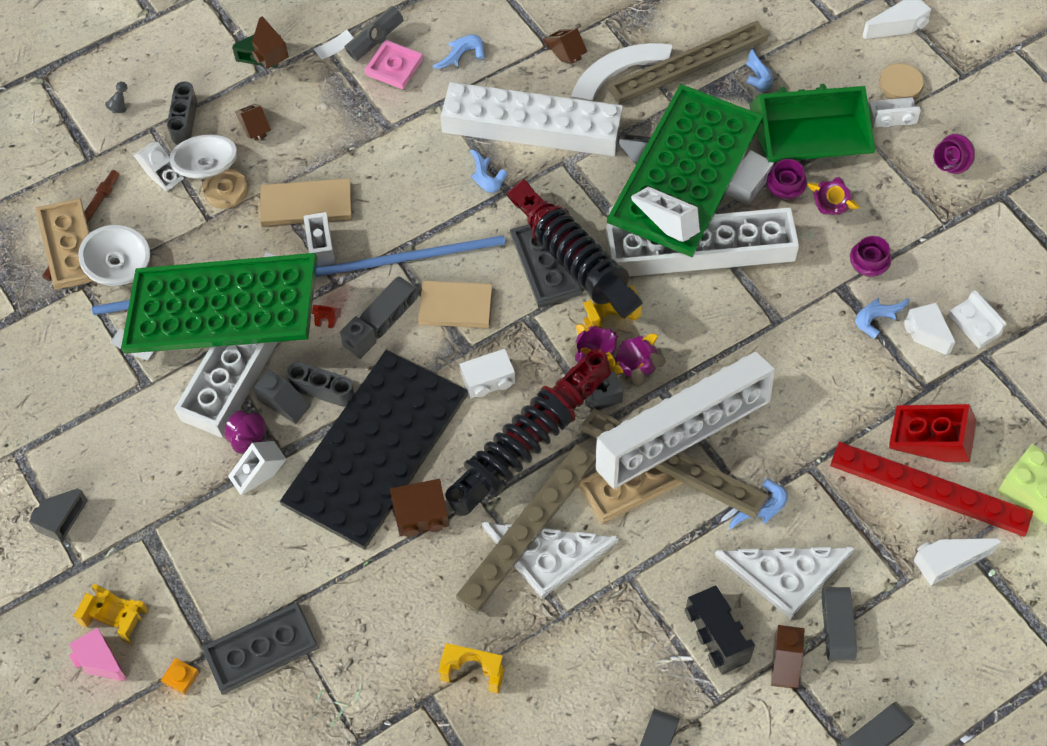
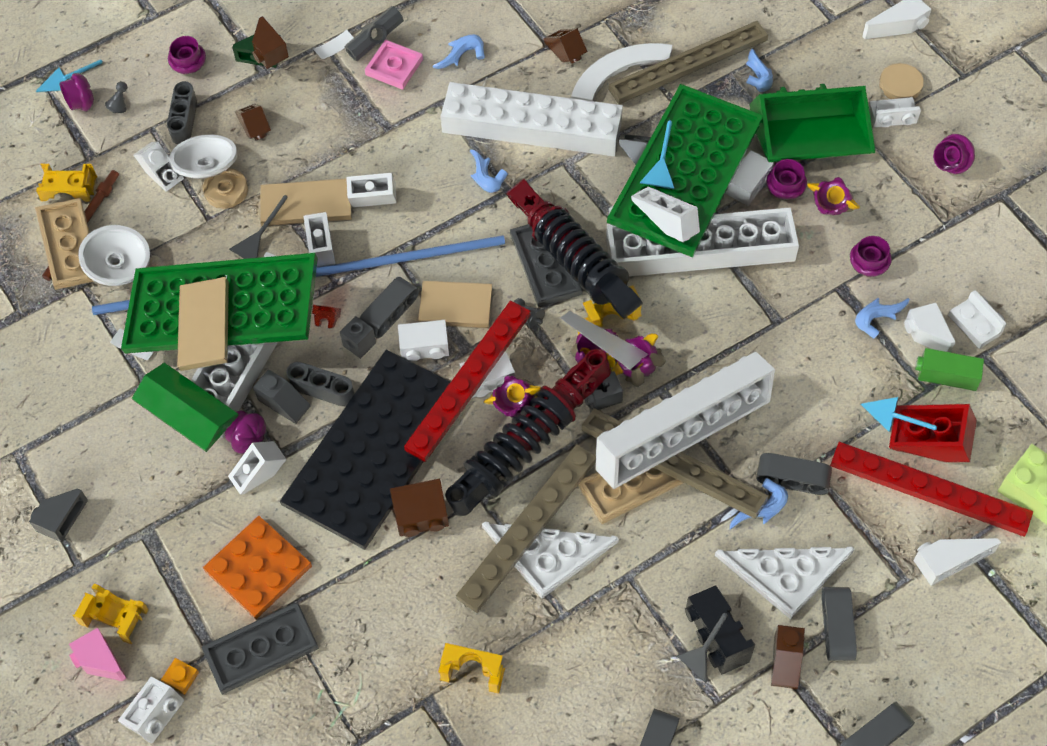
none -> medium azure piece [36,60,103,92]
none -> yellow piece [36,164,97,202]
none -> magenta piece [59,73,94,111]
none -> white bracket [118,677,184,744]
none -> green slope [132,362,239,452]
none -> magenta piece [168,36,206,74]
none -> tan tile [177,277,229,371]
none -> orange plate [203,516,312,620]
none -> dark grey piece [229,195,288,259]
none -> white brick [347,173,397,207]
none -> white brick [398,320,449,362]
none -> red plate [404,300,531,462]
none -> magenta hair [484,375,541,417]
none -> dark grey piece [514,298,545,328]
none -> white sticker [560,311,648,369]
none -> medium azure piece [640,120,674,189]
none -> dark grey piece [677,613,728,683]
none -> dark grey beam [756,453,832,495]
none -> medium azure piece [861,397,937,432]
none -> bright green brick [915,348,984,391]

